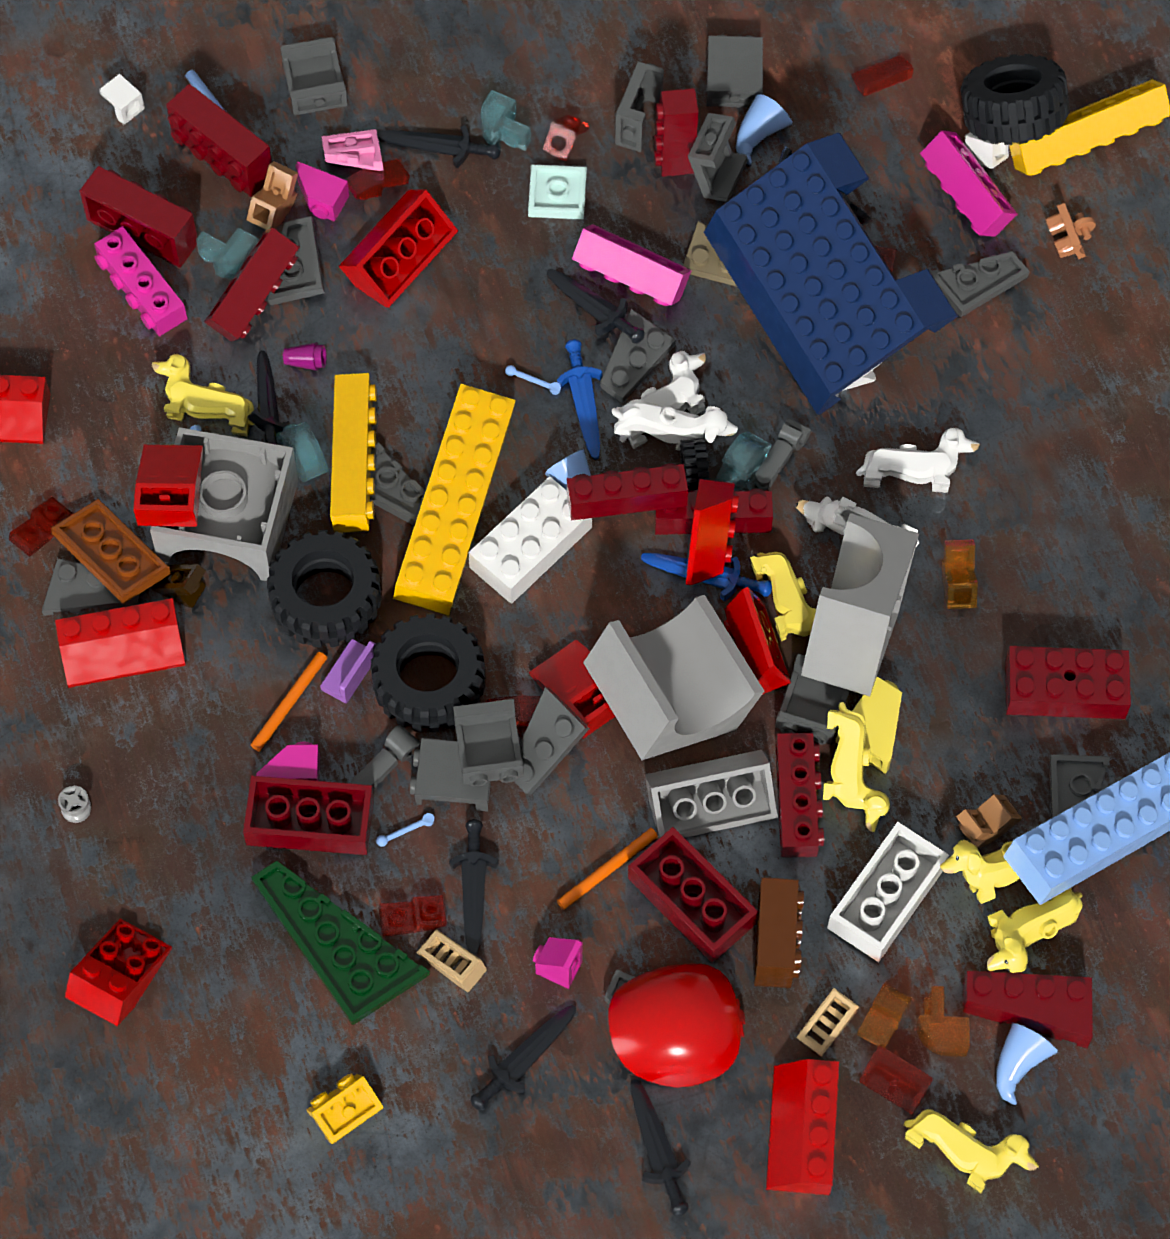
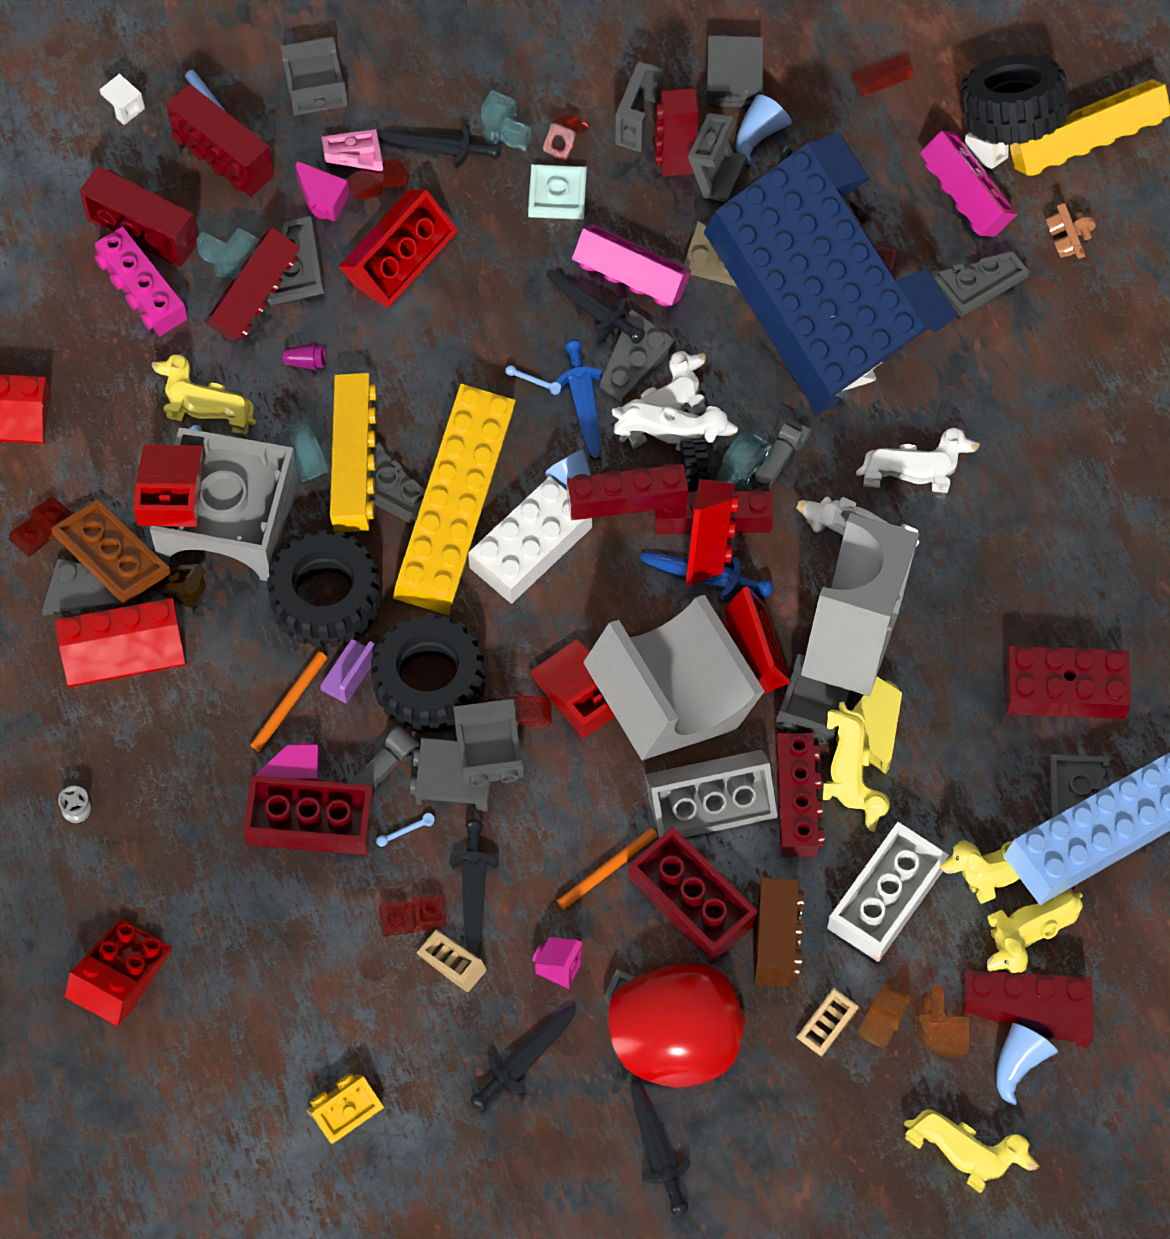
medium nougat brick [246,161,298,230] -> none
black sword [247,350,292,445] -> none
dark green wing [251,861,430,1026] -> none
dark grey wing [514,687,590,795] -> none
light yellow animal [750,552,816,642] -> none
red slope [766,1059,839,1195] -> none
clear red hinge [859,1045,934,1115] -> none
clear orange brick [942,539,978,609] -> none
medium nougat brick [956,794,1022,848] -> none

